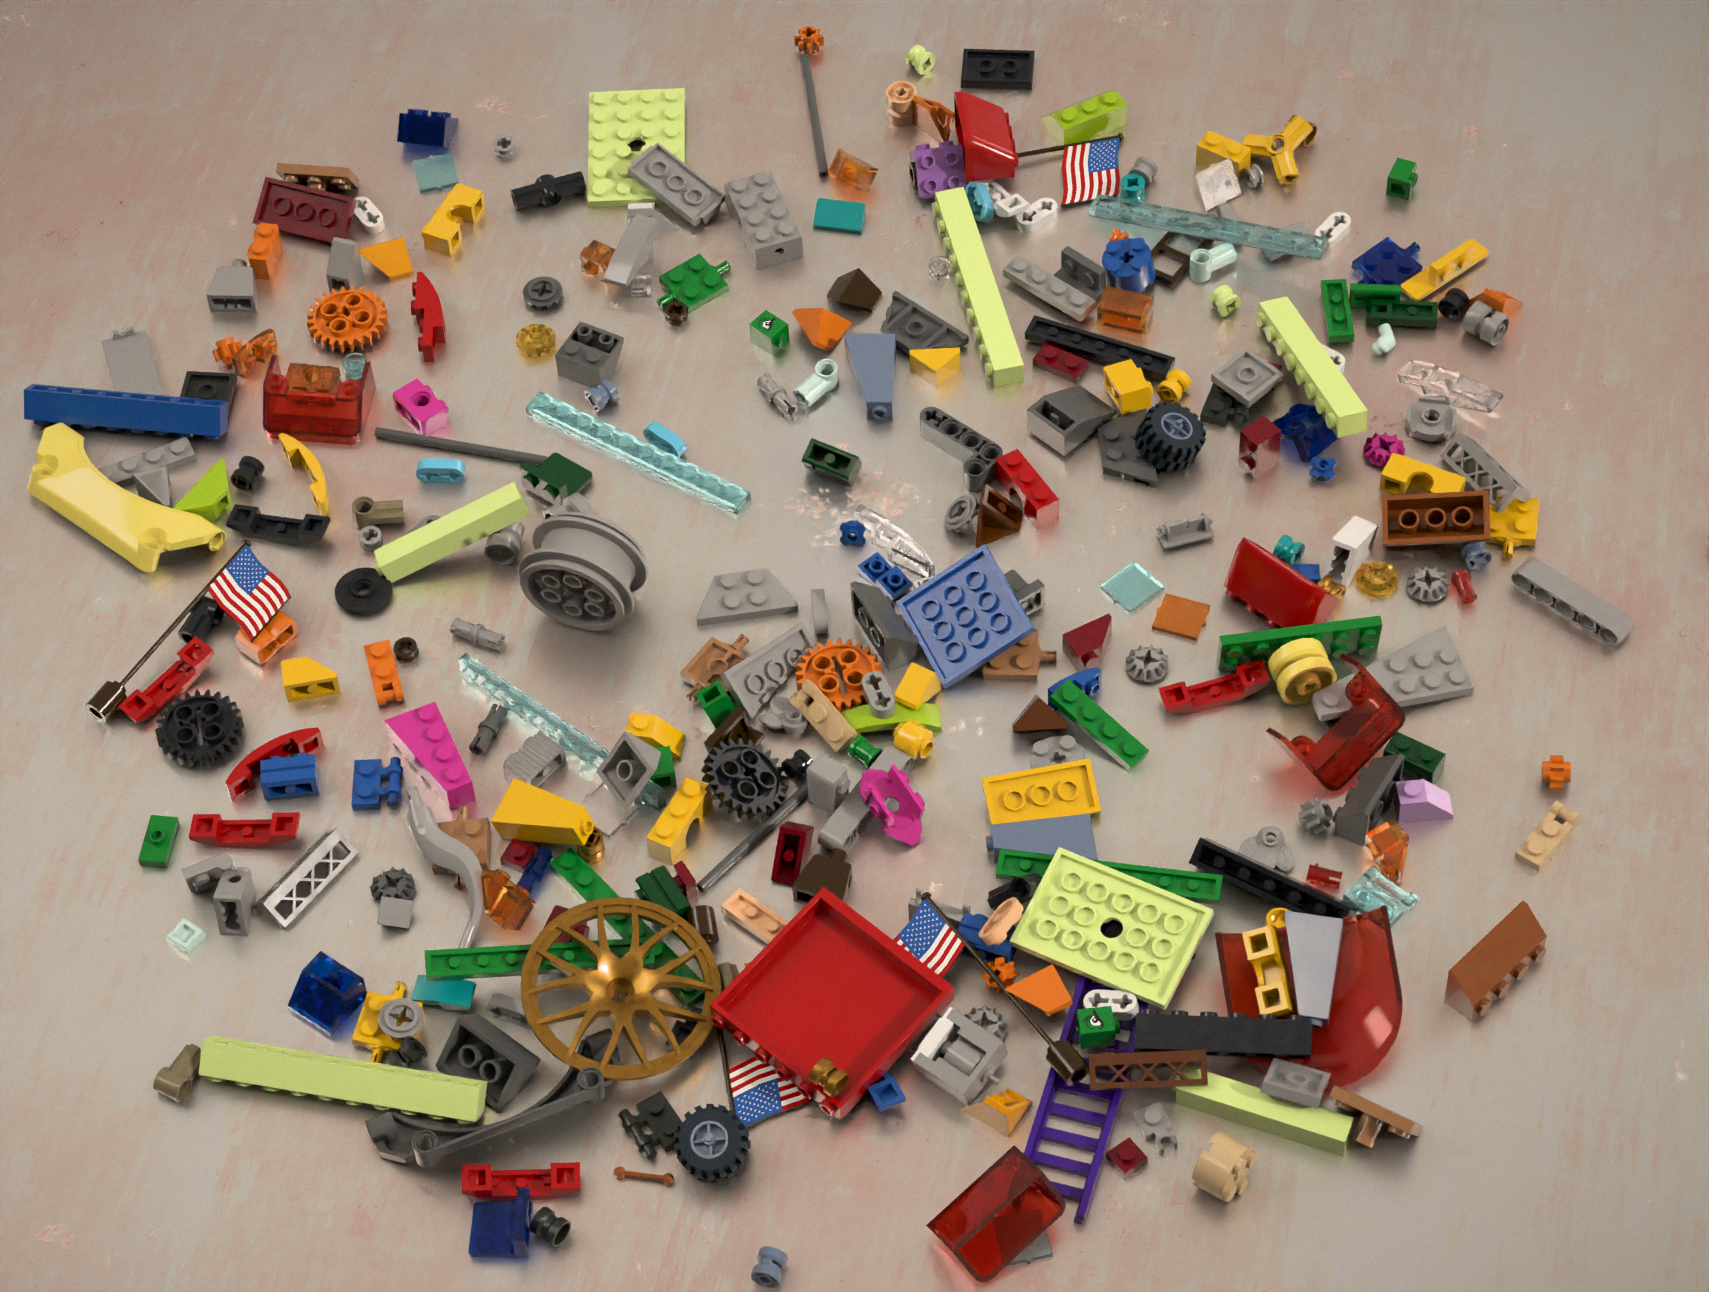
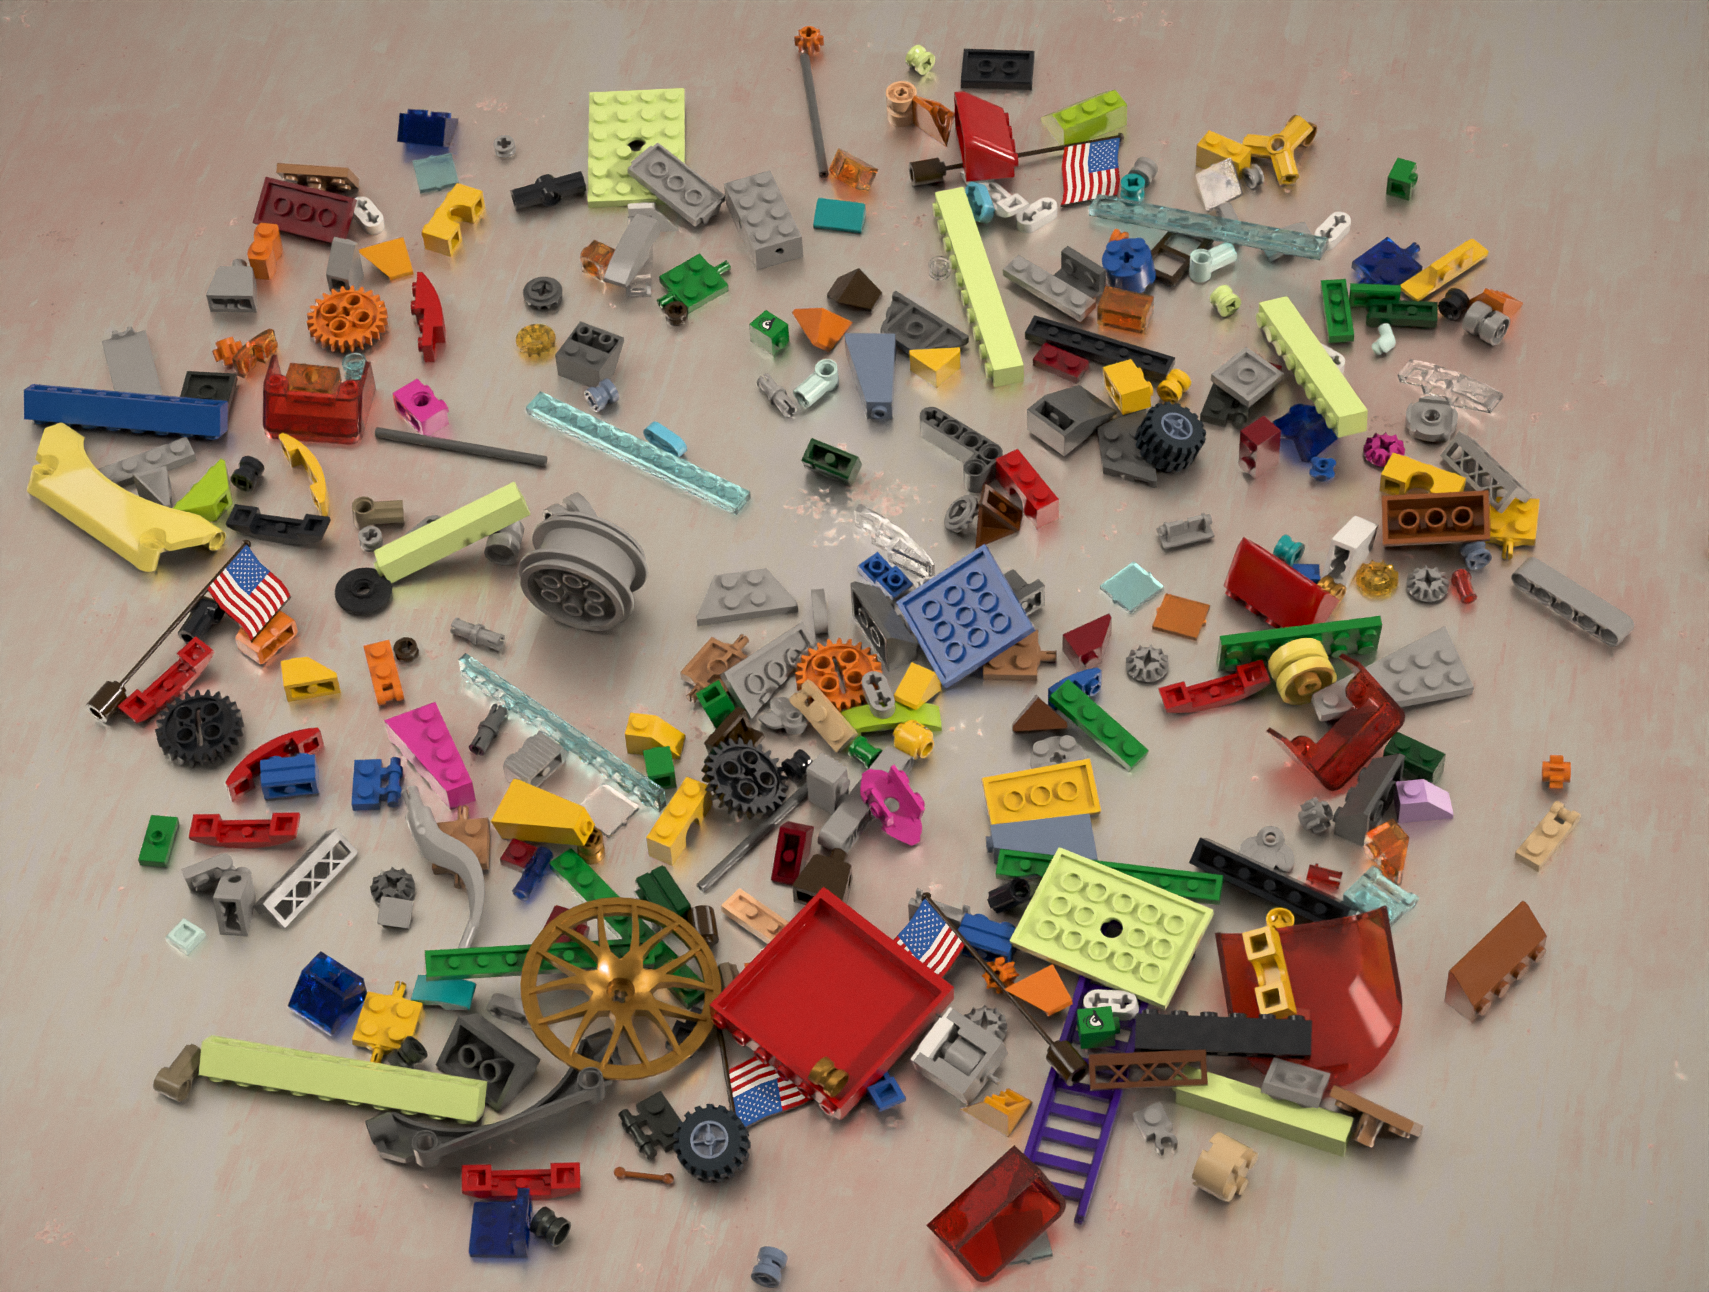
light grey gear [378,998,424,1040] -> none
medium azure beam [416,458,466,483] -> none
clear orange slope [481,869,536,930] -> none
dark green bracket [519,453,593,505] -> none
light grey slope [596,731,661,810] -> none
dark red plate [672,861,698,900] -> none
blue plate [840,520,866,546] -> none
medium lavender bracket [909,141,967,199] -> none
light nougat plate [979,897,1024,946] -> none
dark red plate [1106,1137,1148,1179] -> none
slope [1285,911,1343,1028] -> none

